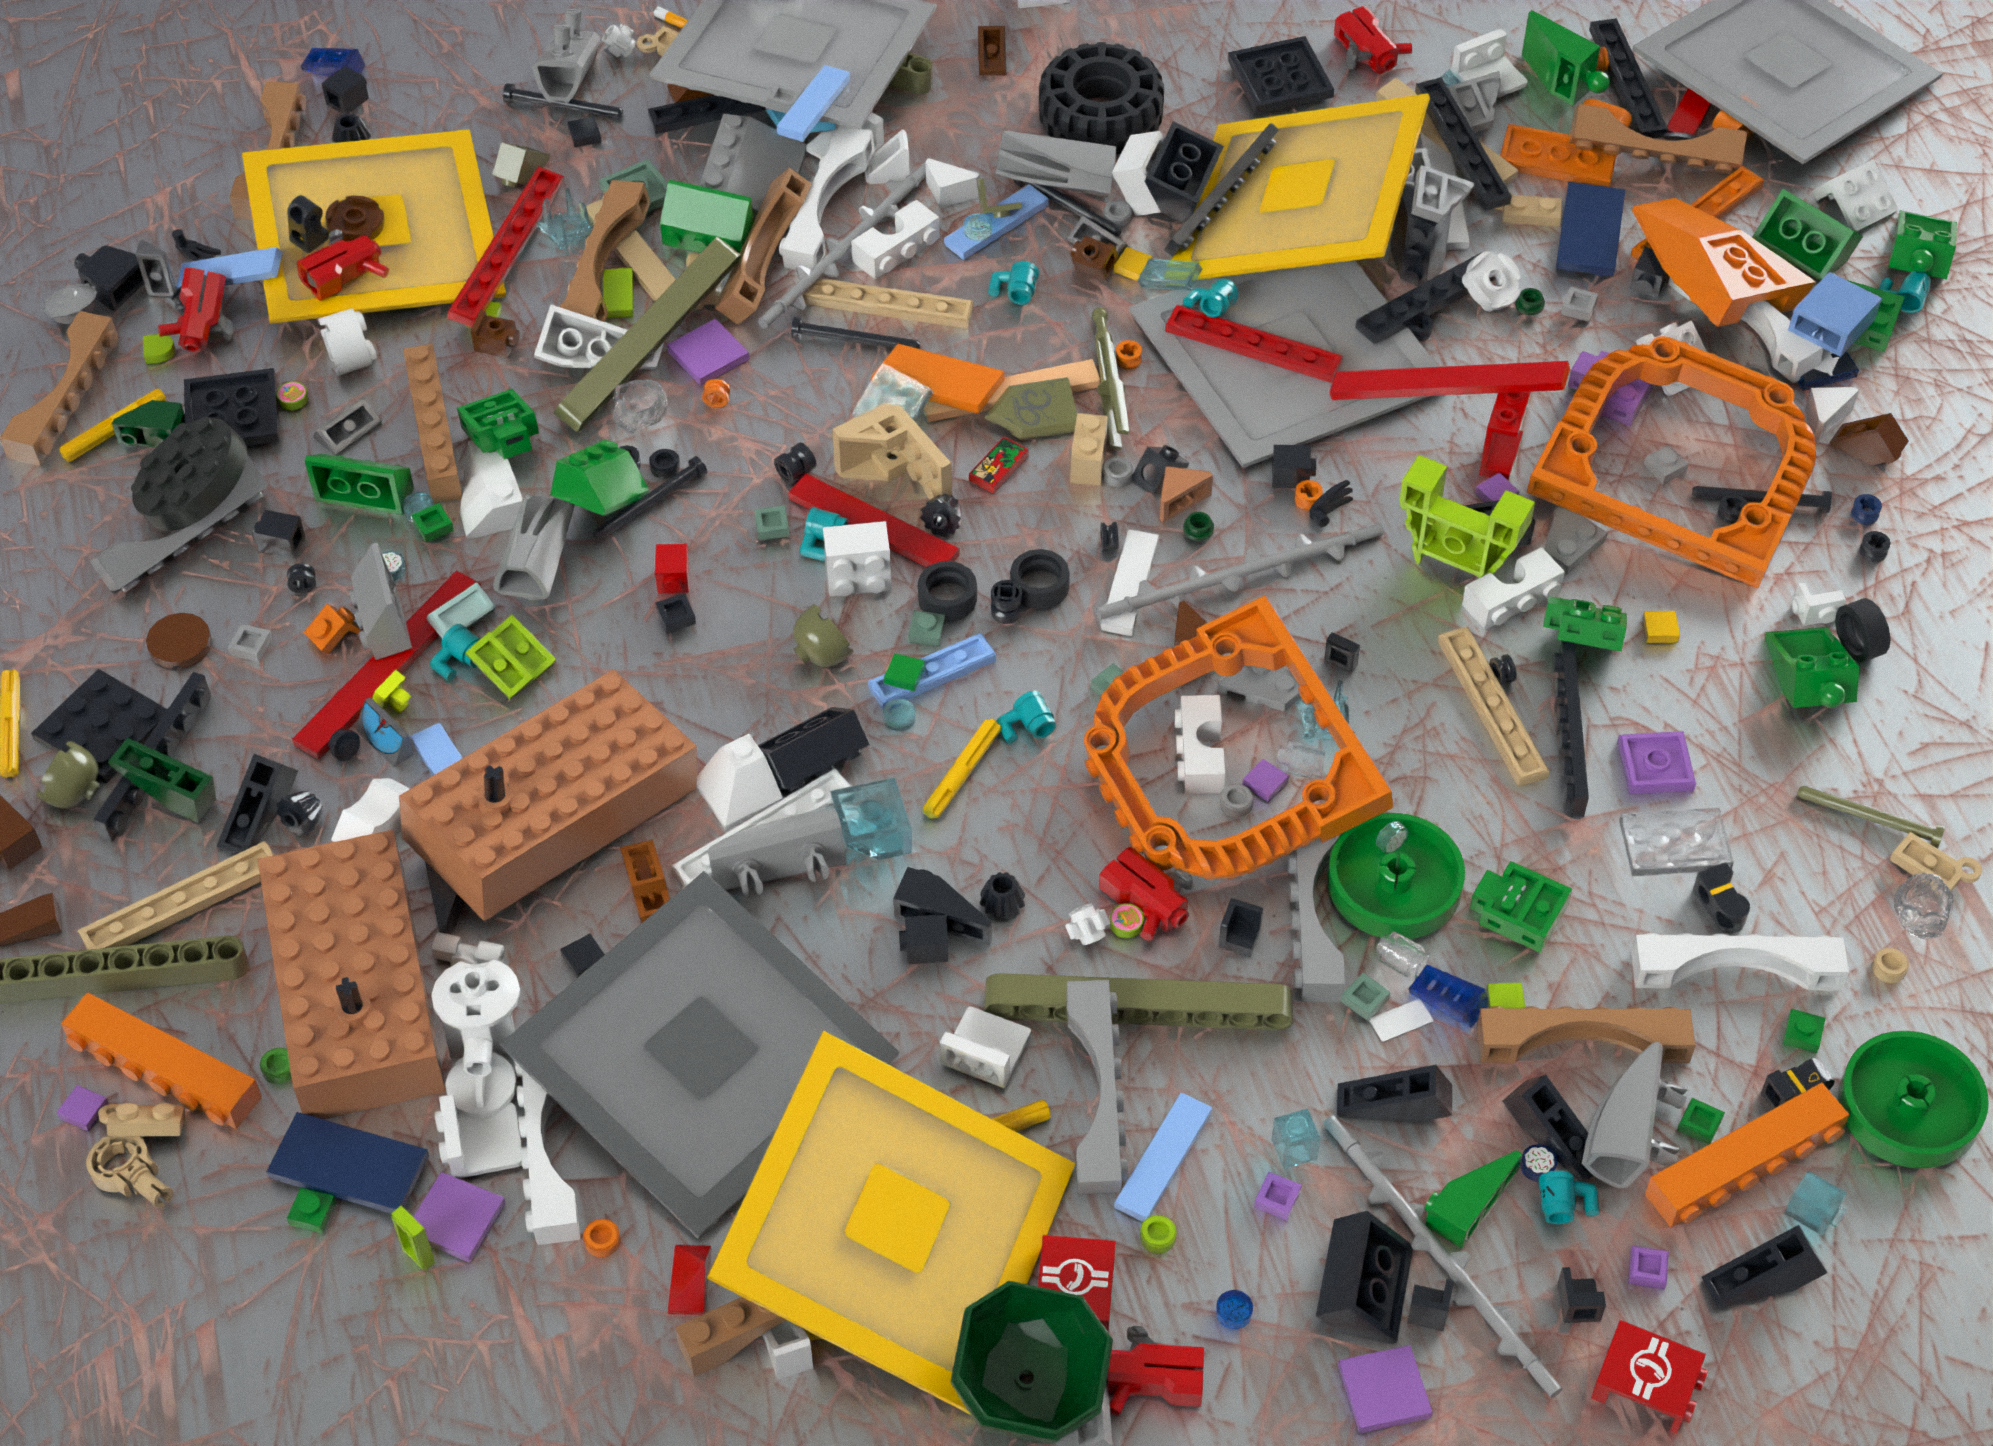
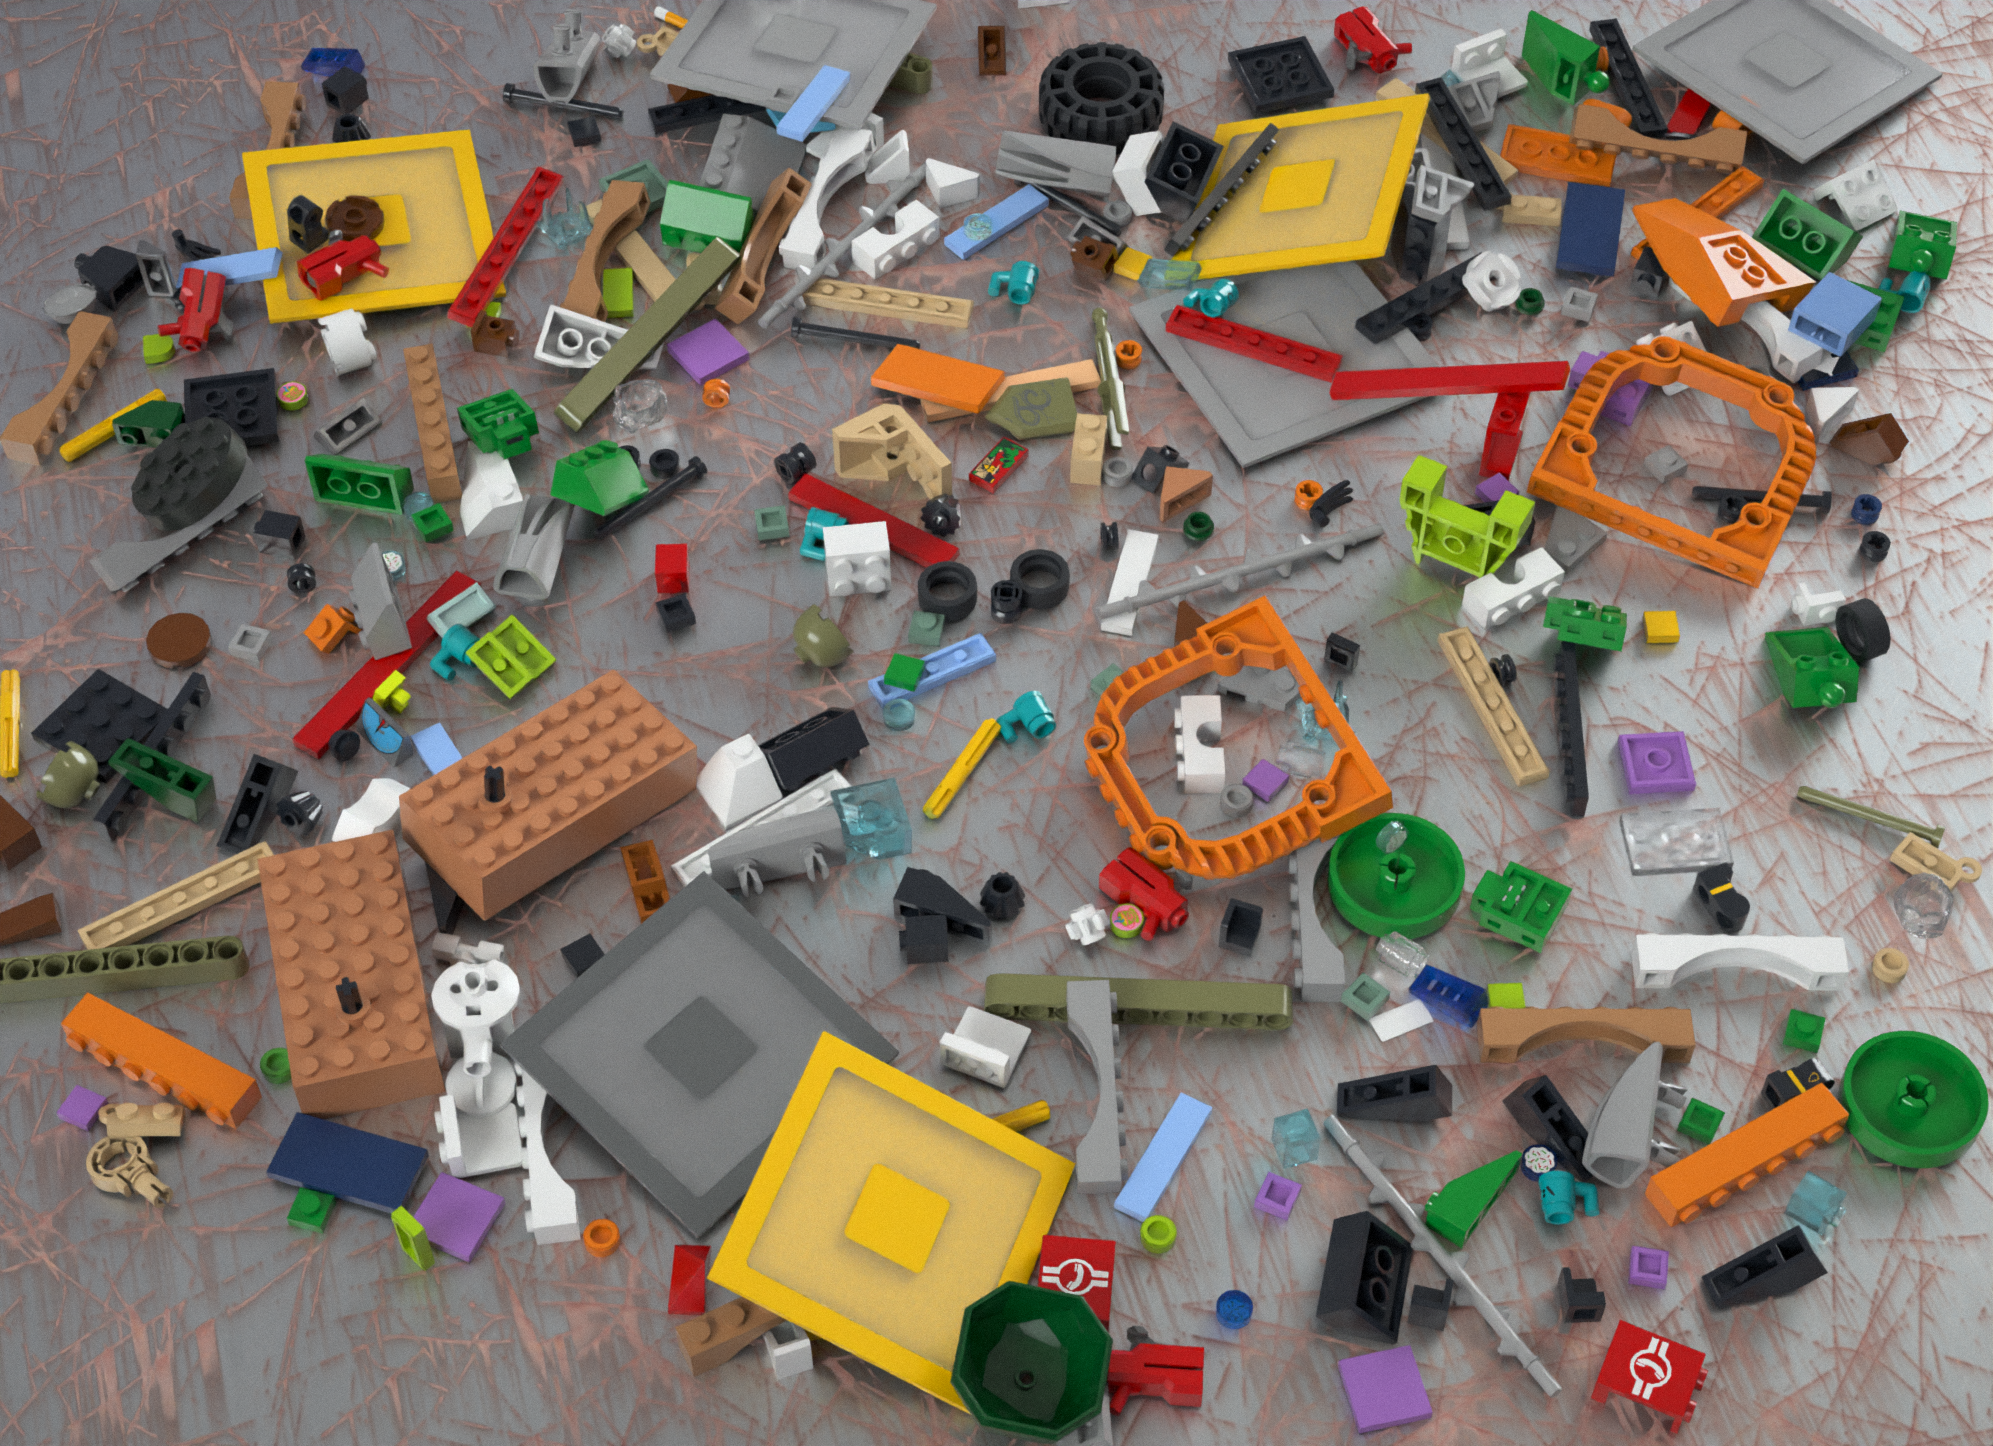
slope [492,142,550,188] -> none
clear light blue tile [851,363,934,422] -> none
olive bracket [976,178,1022,218] -> none
black brick [1272,444,1316,488] -> none

